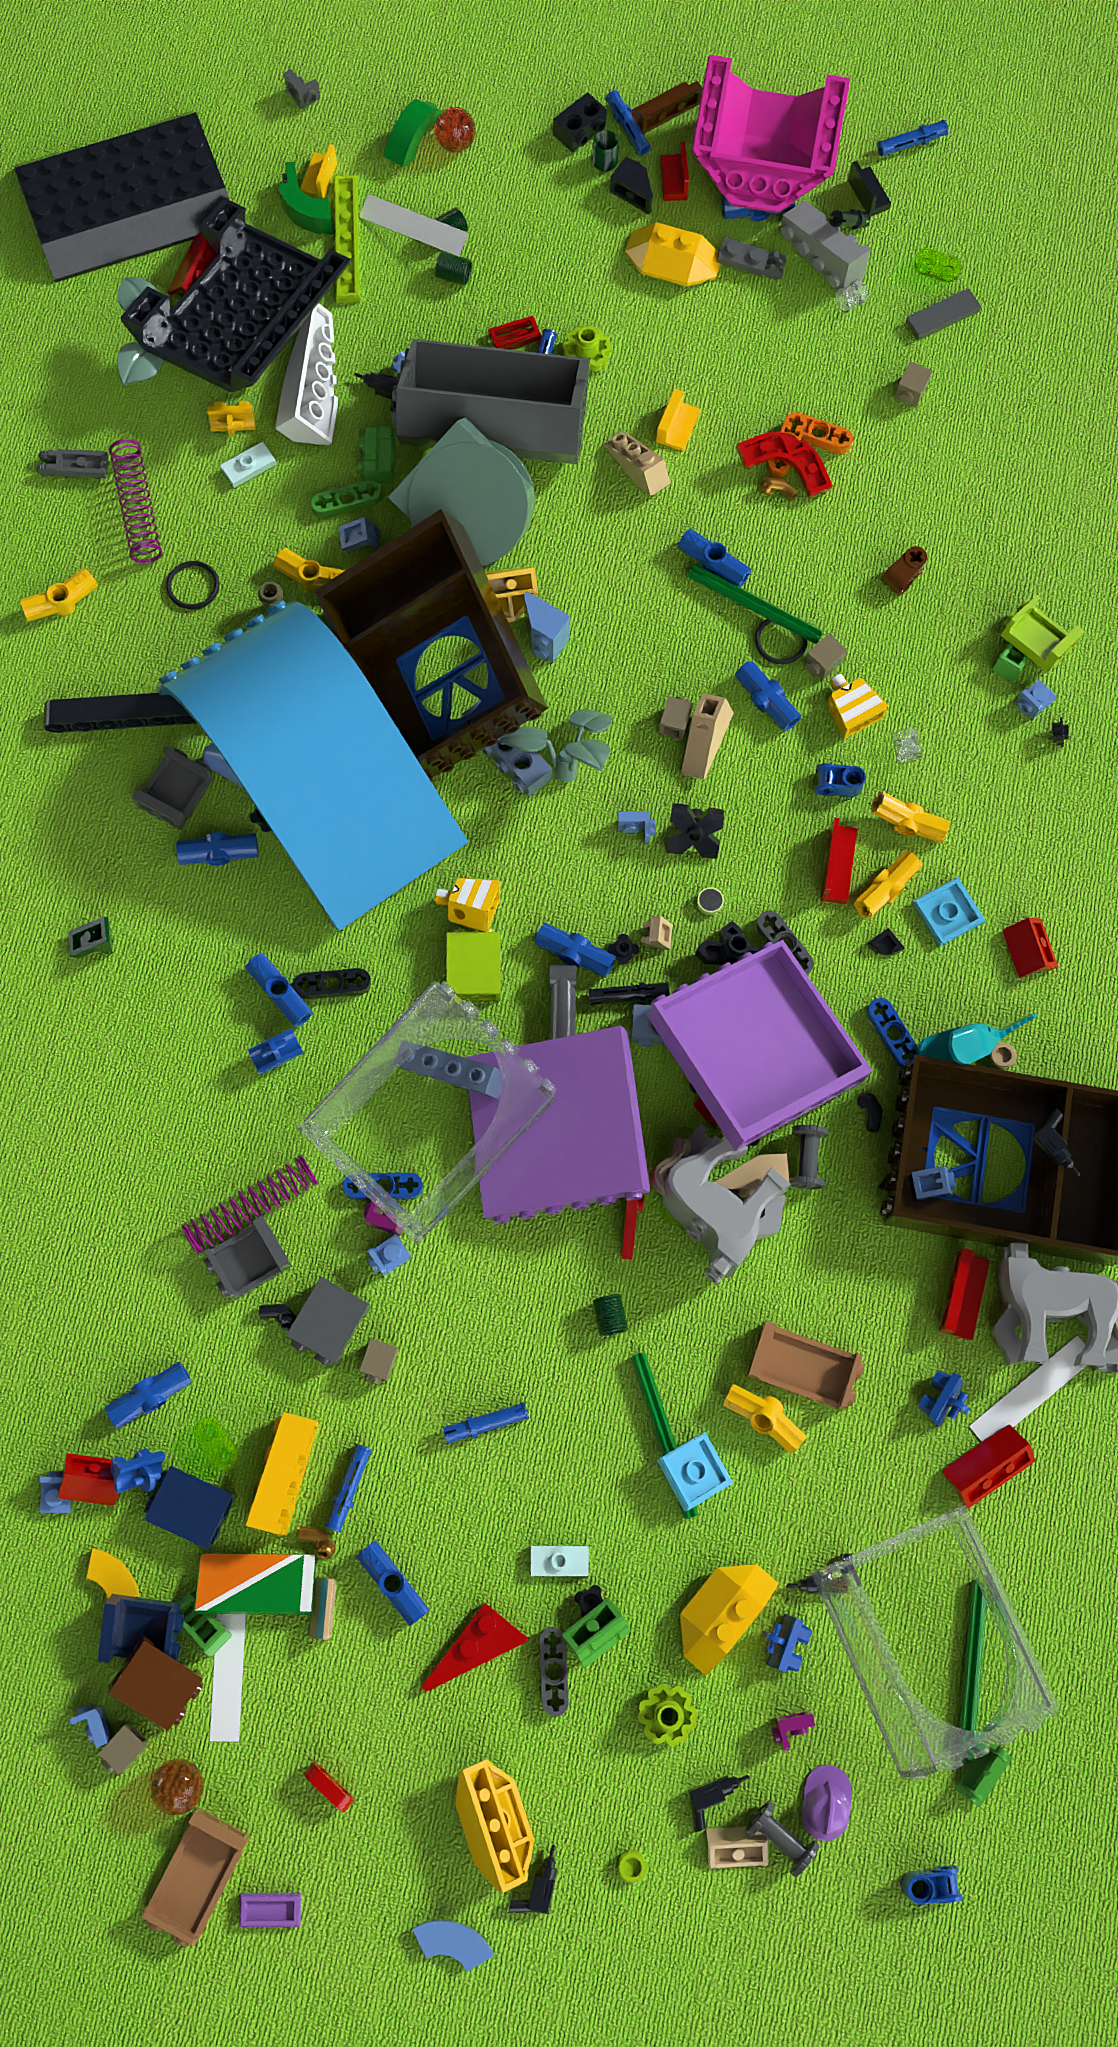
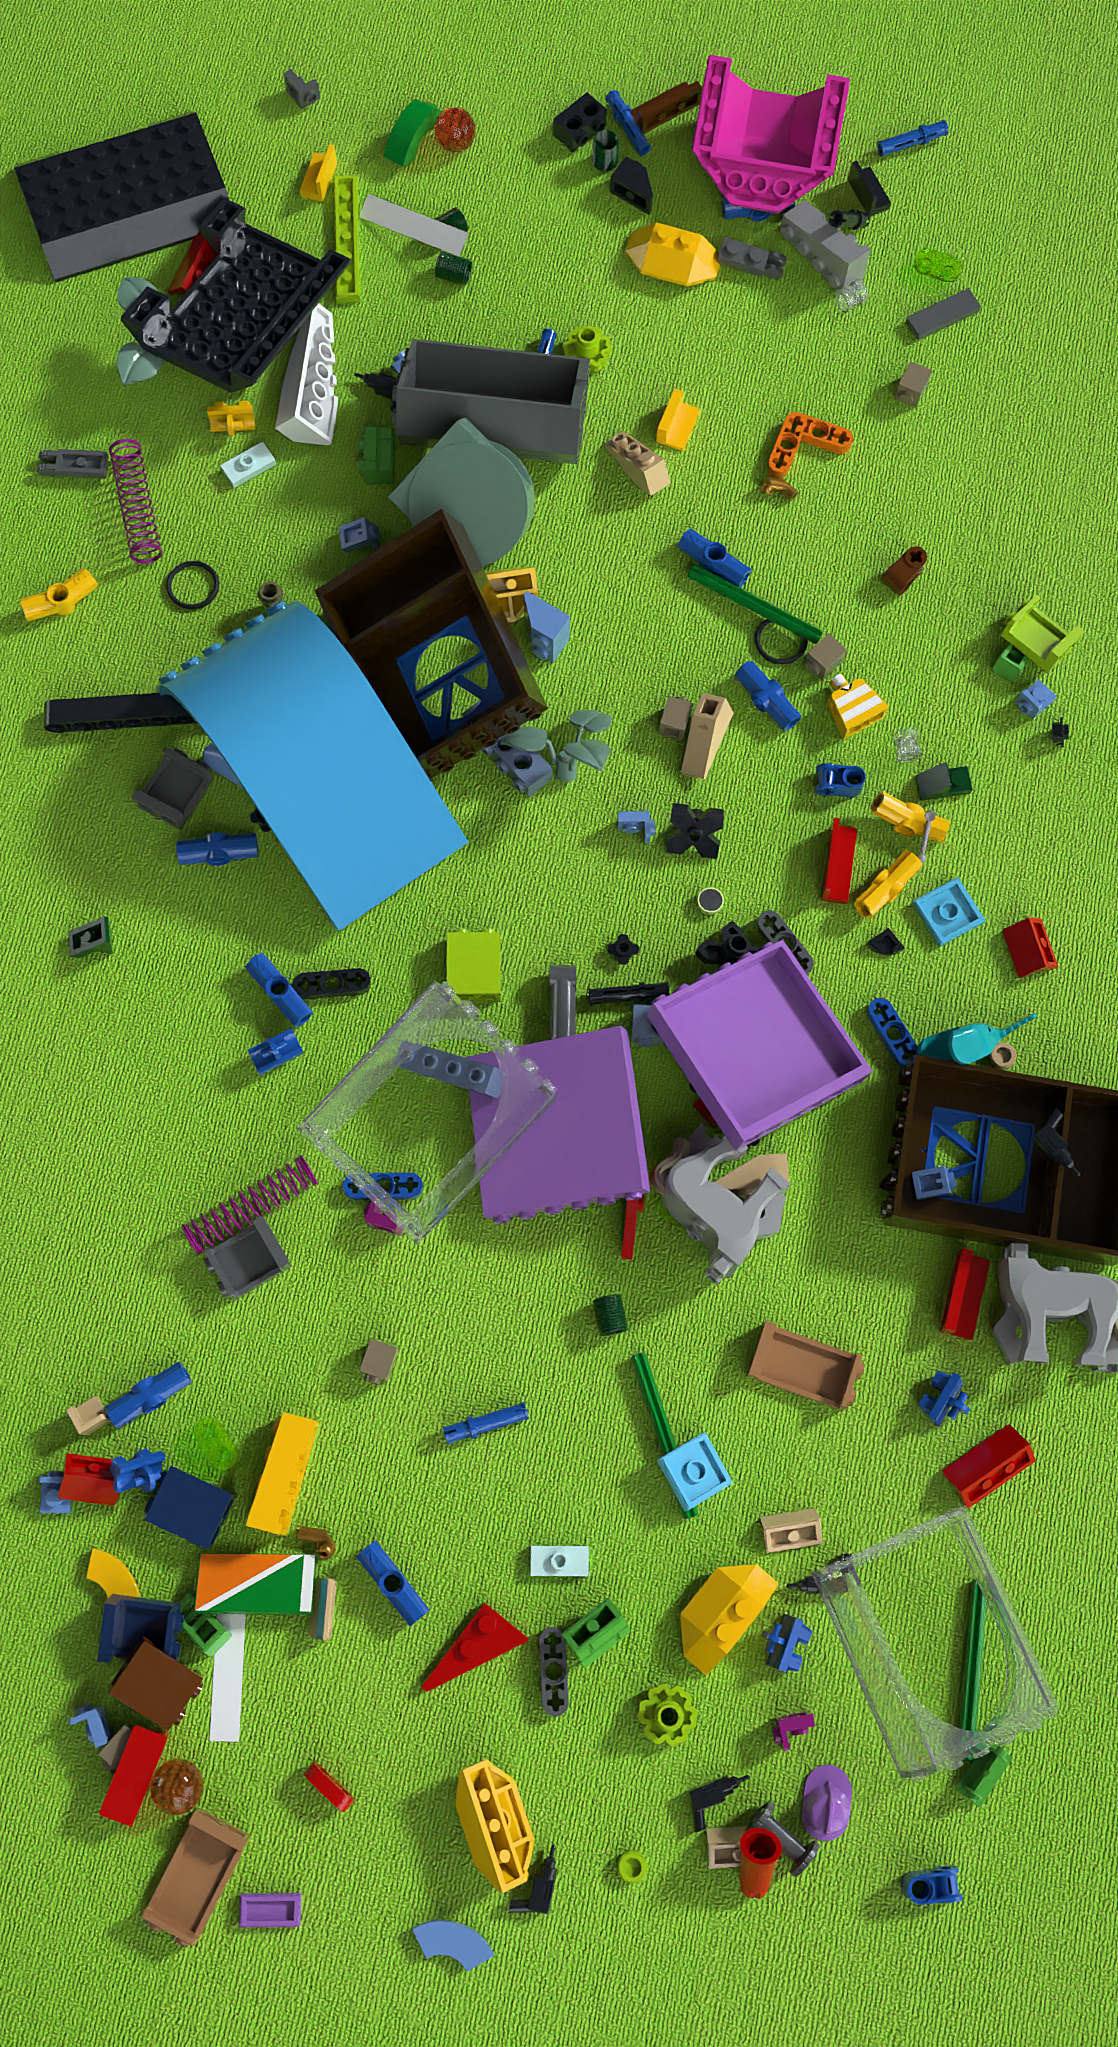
black arm [259,1304,297,1331] -> none
yellow piece [273,548,345,592] -> none
green arch [278,161,334,234] -> none
dark grey panel [286,1277,371,1367] -> none
bright green beam [311,480,382,518] -> none
blue pin [324,1444,372,1533] -> none
medium blue bracket [367,1234,412,1277] -> none
yellow torso [435,878,500,932] -> none
red tile [488,316,541,350] -> none
blue piece [534,923,616,978] -> none
black plate [574,1585,603,1618] -> none
tan tile [641,916,673,950] -> none
red panel [660,142,689,201] -> none
yellow piece [723,1384,806,1454] -> none
red plate [736,432,833,498] -> none
dark grey hose [789,1125,829,1190] -> none
black arm [857,1092,883,1132] -> none
white sticker [969,1335,1087,1442] -> none
none -> tan panel [66,1396,111,1436]
none -> red panel [99,1725,170,1827]
none -> red plant [739,1828,782,1899]
none -> tan slope [760,1508,823,1553]
none -> dark green slope [915,763,973,801]
none -> light grey hinge [917,810,935,863]

